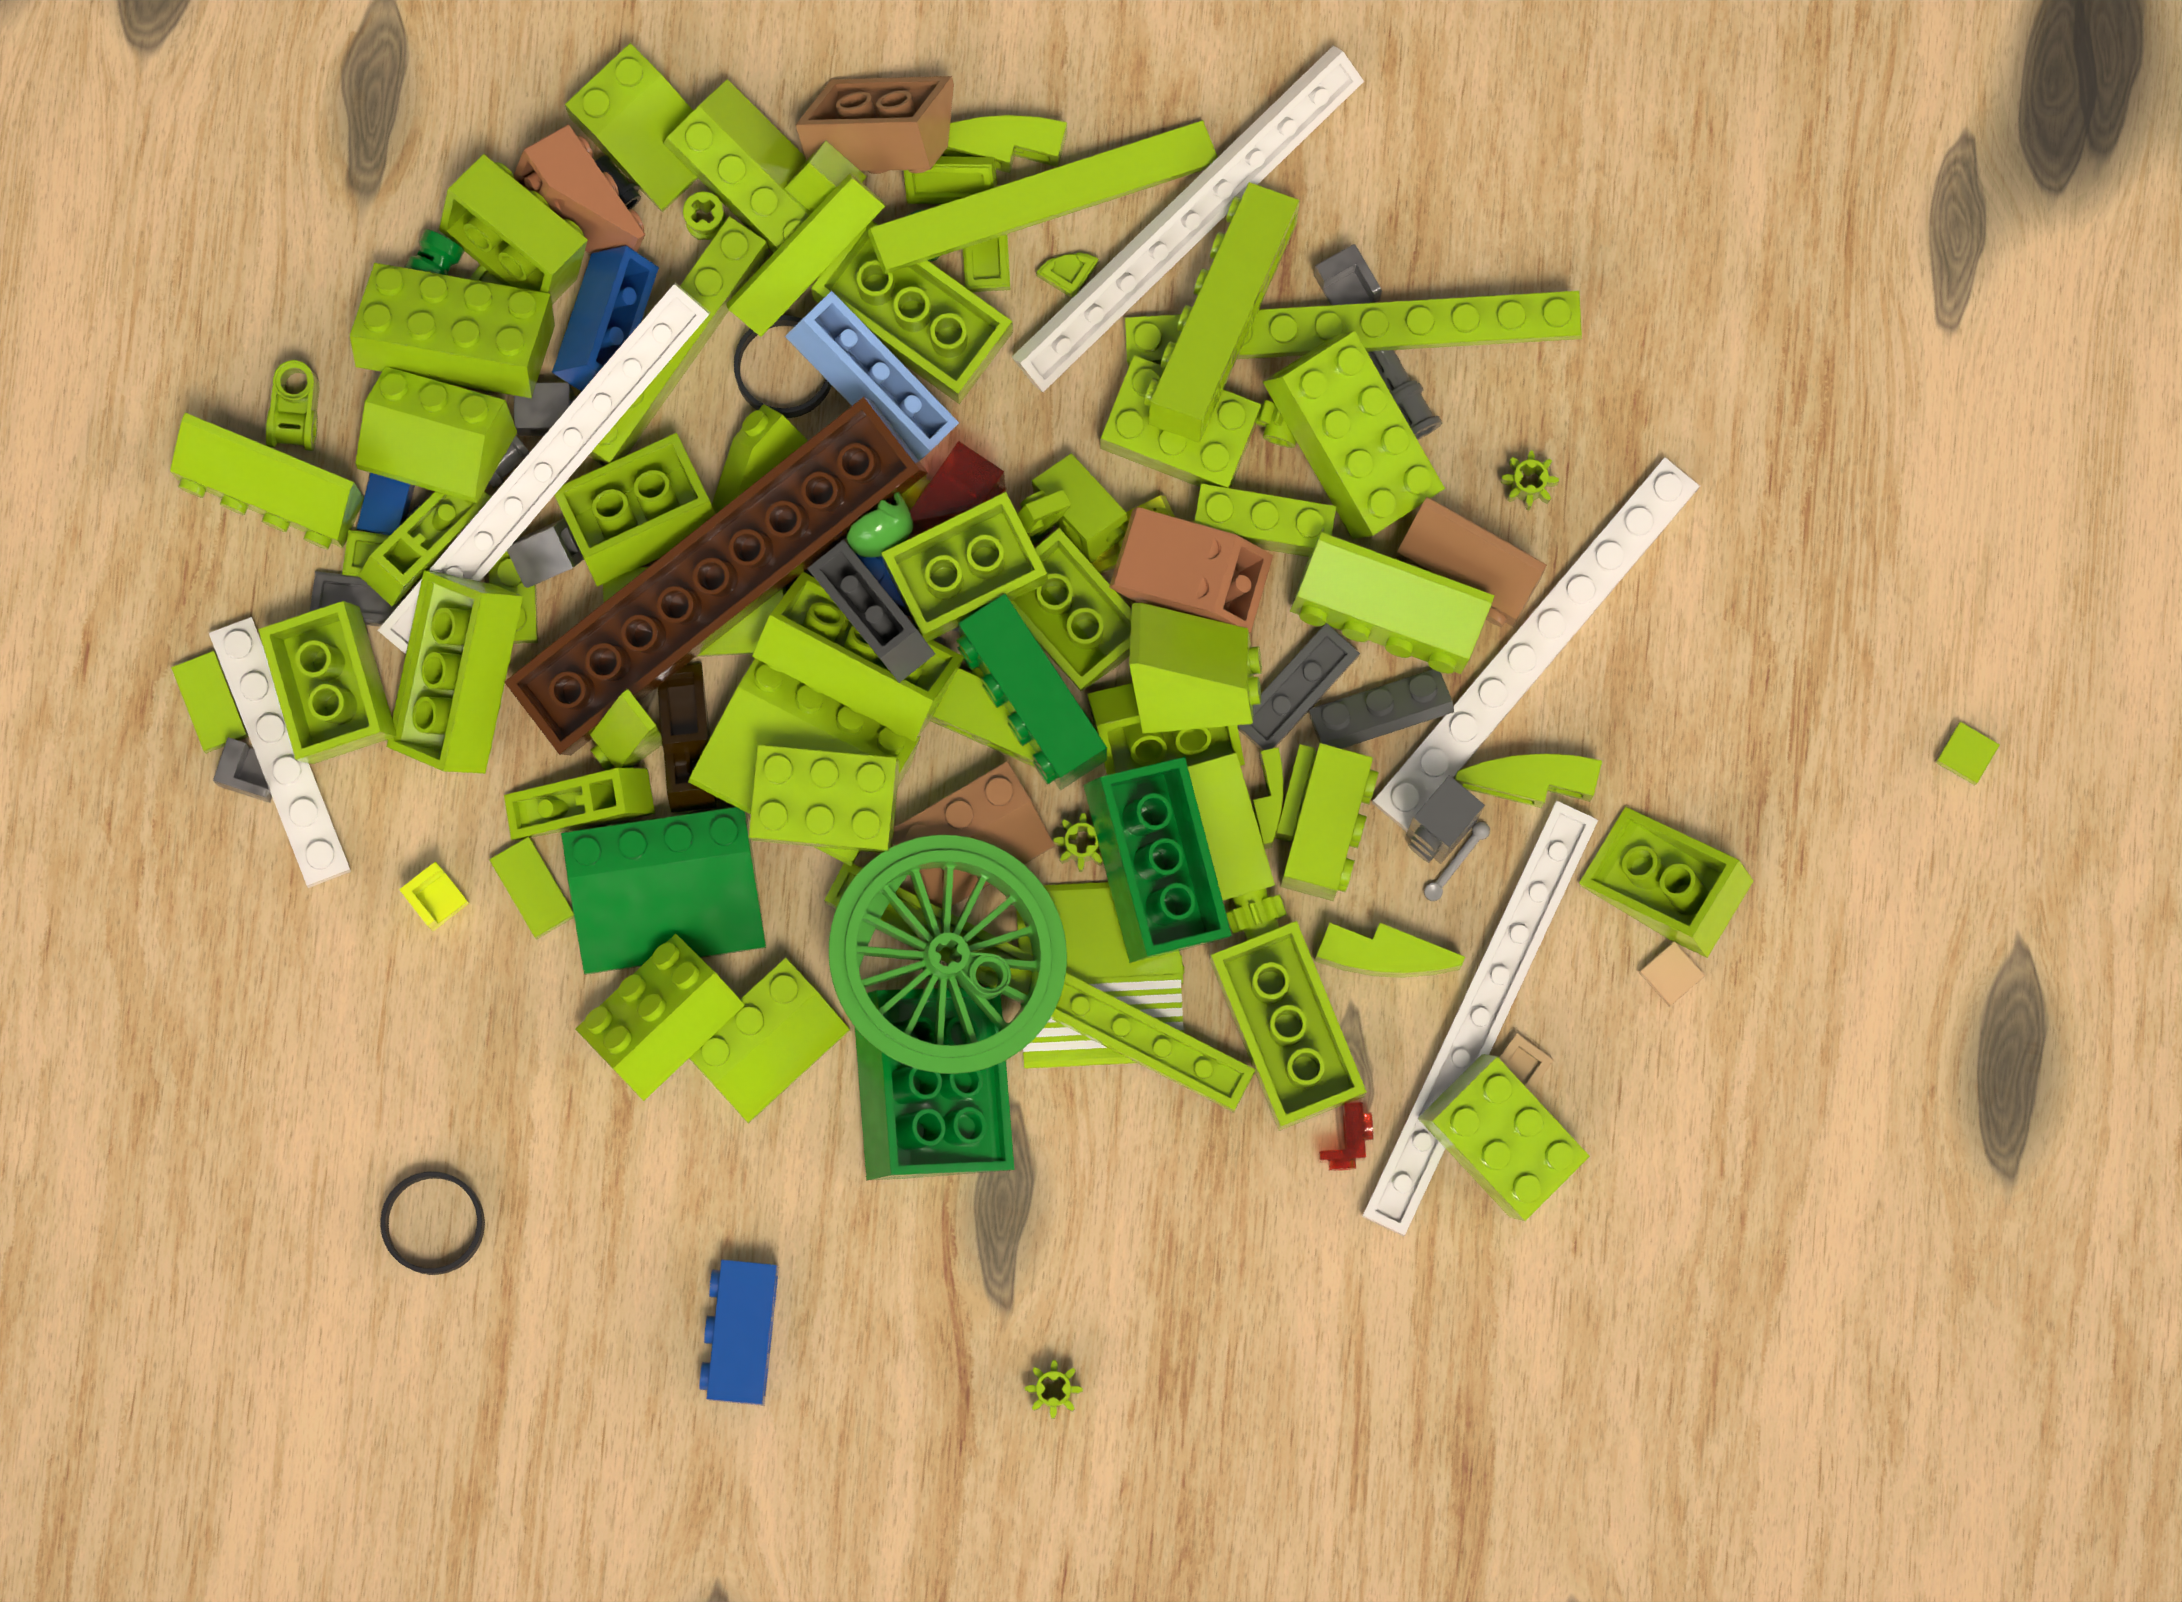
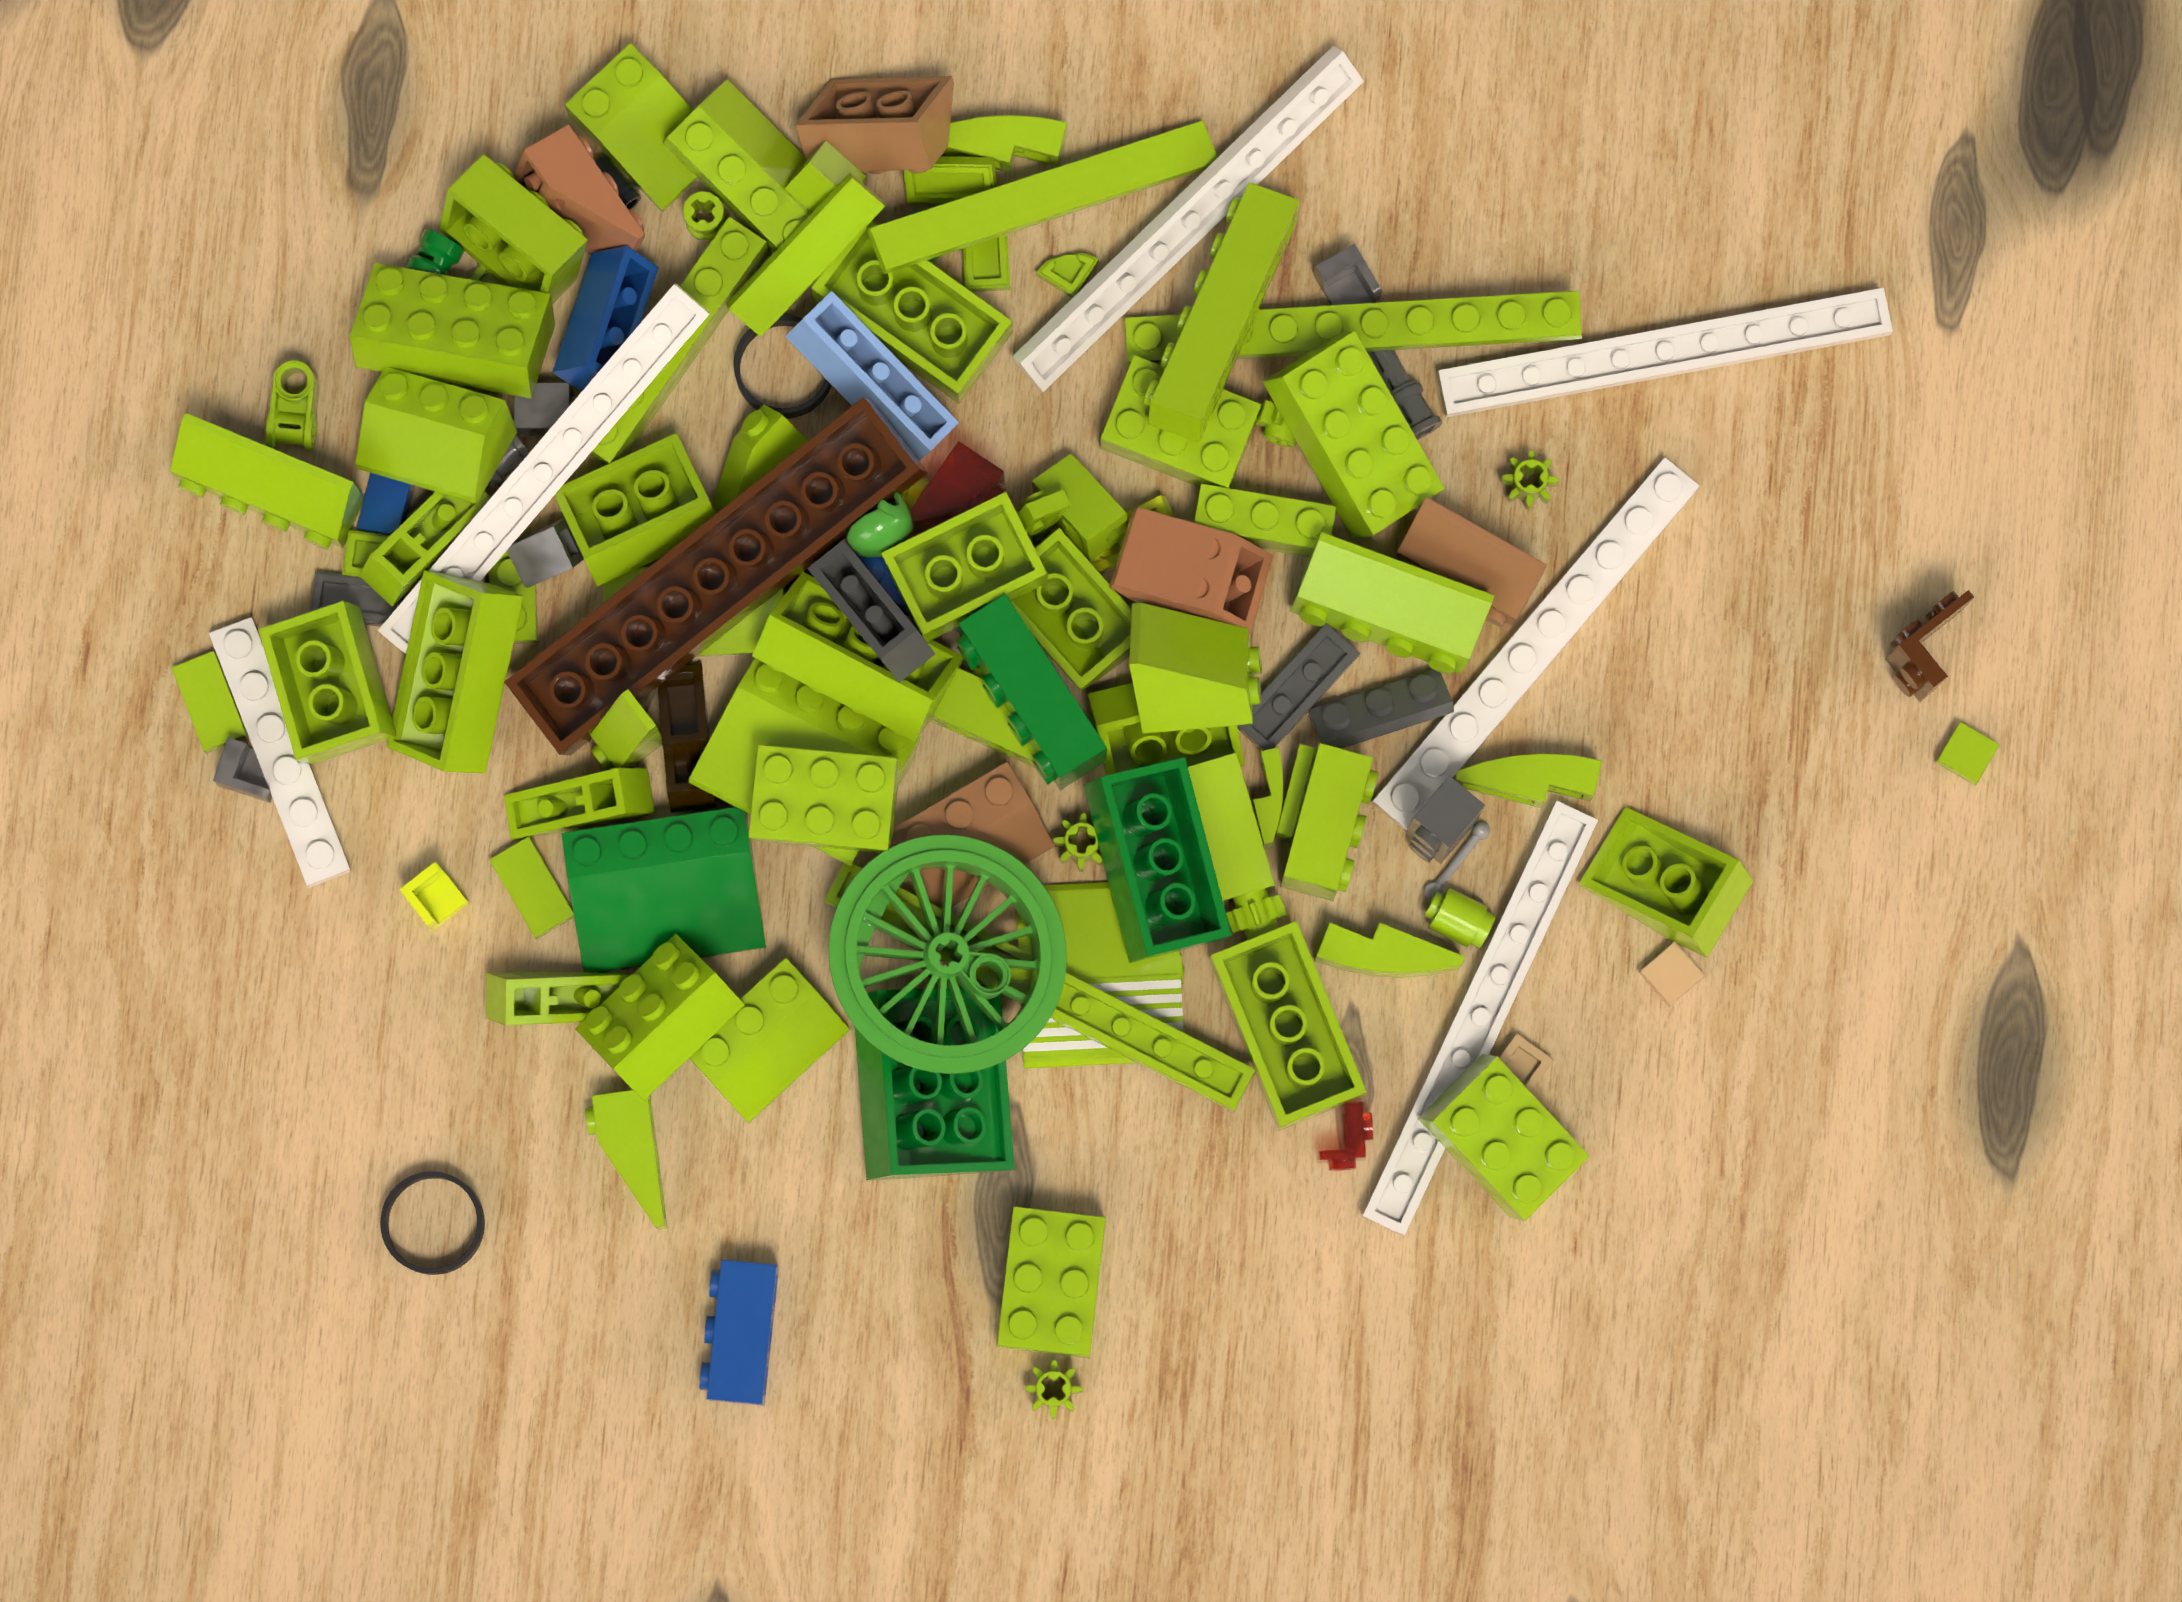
none -> lime slope [486,971,633,1026]
none -> lime slope [585,1090,668,1230]
none -> lime brick [997,1207,1106,1359]
none -> lime brick [1424,887,1496,948]
none -> white plate [1437,288,1893,418]
none -> reddish brown bracket [1885,590,1974,702]

